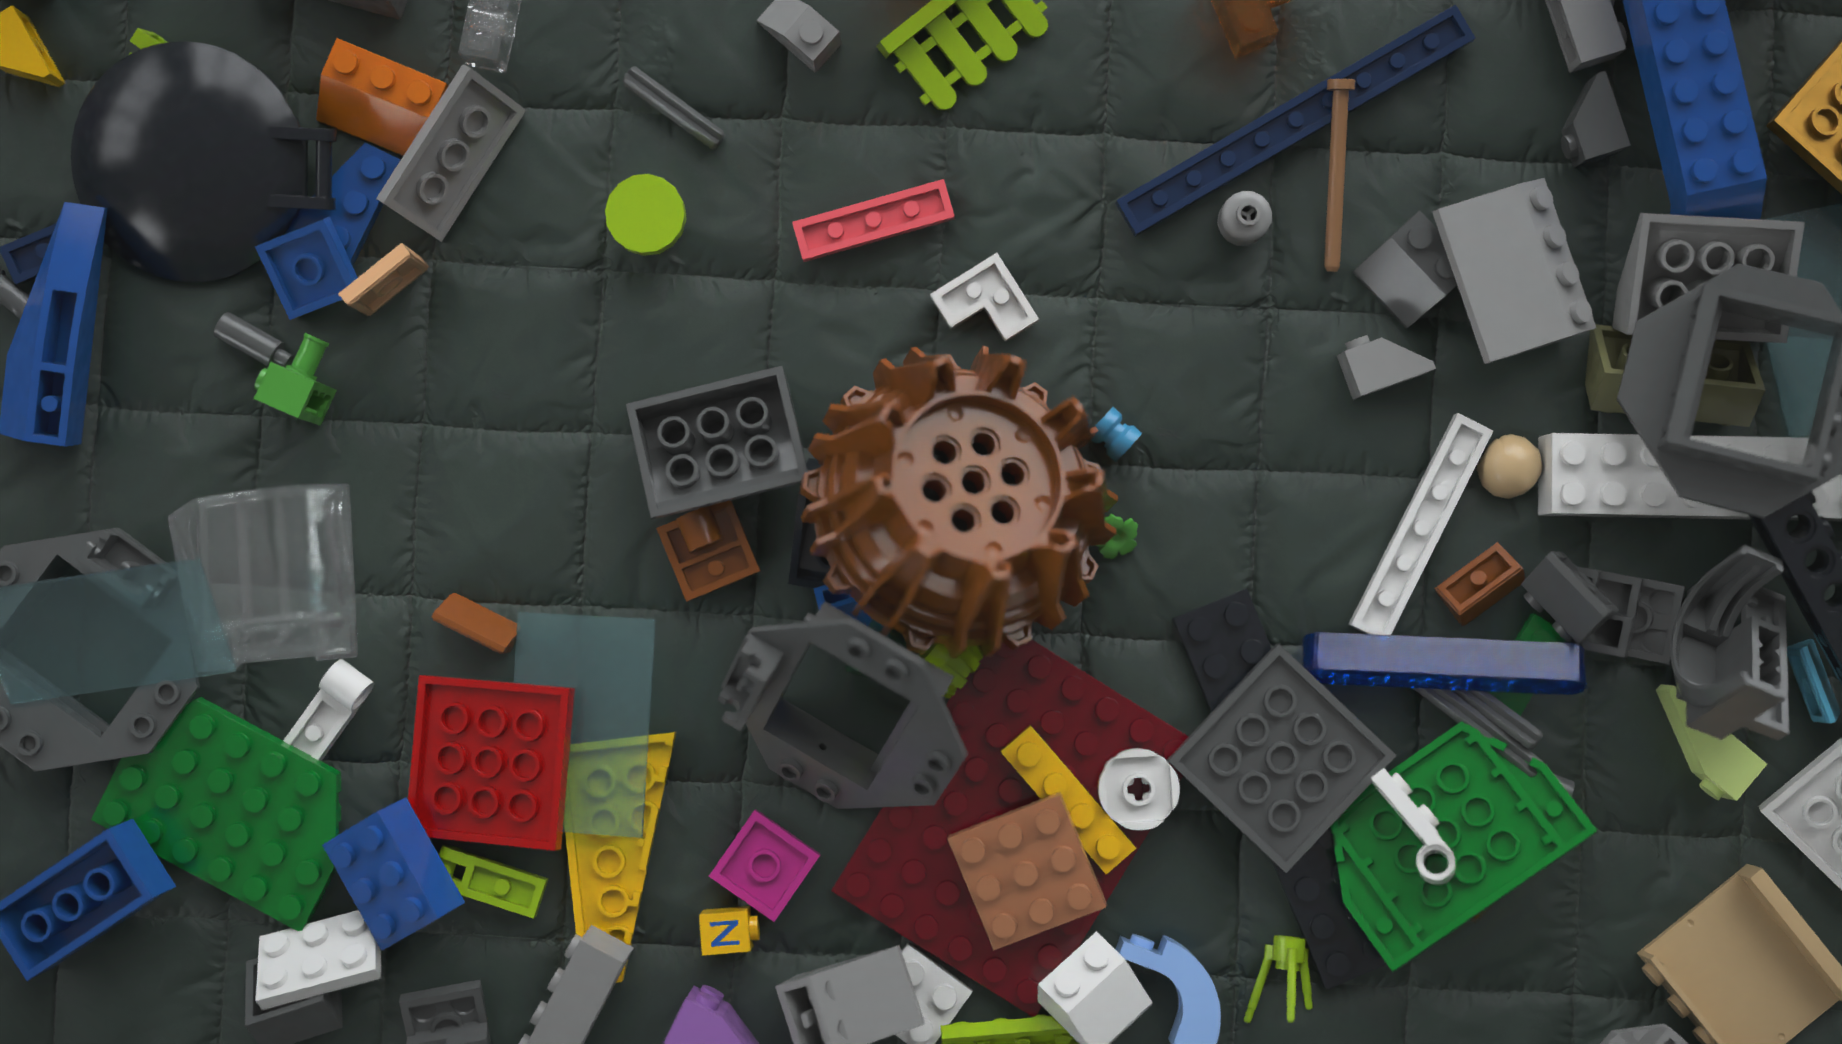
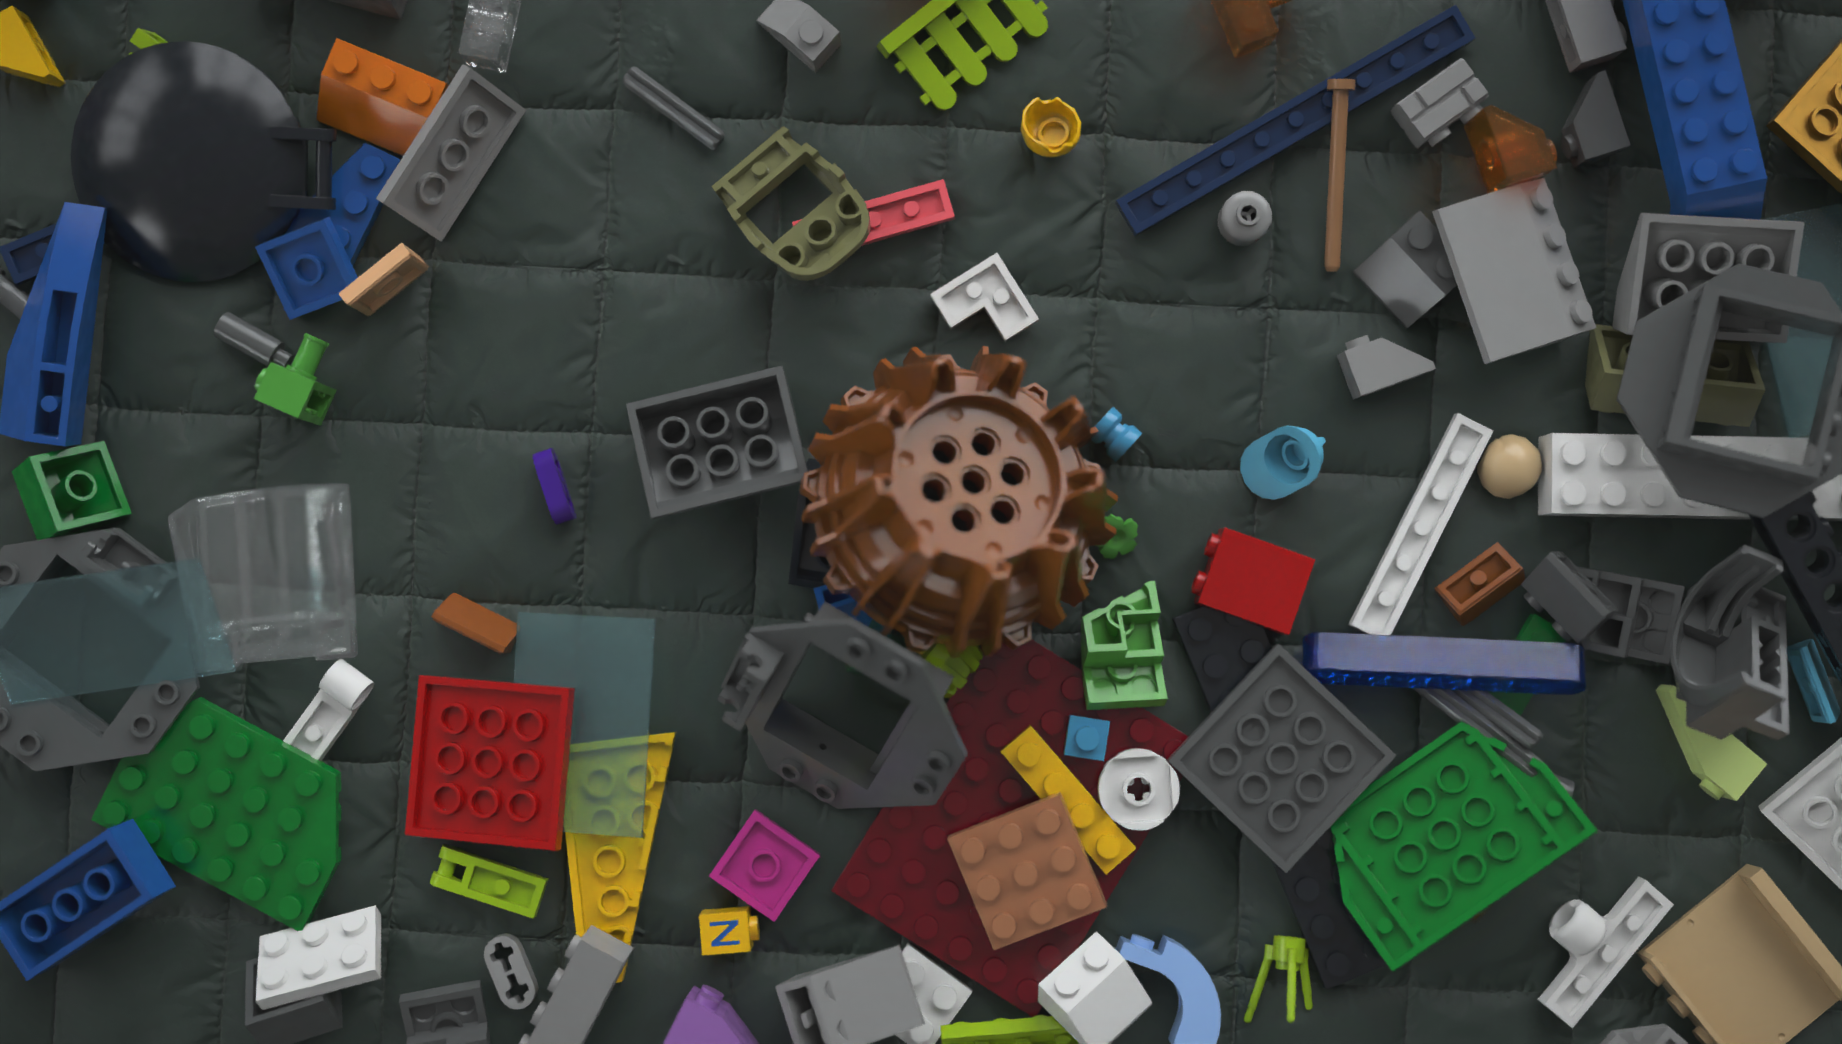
blue brick [322,797,465,951] -> none
lime piece [605,174,687,256] -> none
dark orange plate [656,500,761,602] -> none
white plate [1371,768,1456,885] -> none
none -> green slope [11,441,132,540]
none -> light grey beam [484,933,539,1010]
none -> dark purple beam [532,448,576,525]
none -> olive slope [711,126,871,281]
none -> yellow hair [1021,97,1082,157]
none -> dark azure plate [1063,714,1110,761]
none -> bright green slope [1081,581,1168,710]
none -> red panel [1190,527,1316,635]
none -> medium azure piece [1240,425,1326,500]
none -> light grey brick [1390,58,1489,148]
none -> clear orange slope [1464,105,1557,193]
none -> white plate [1537,876,1674,1028]

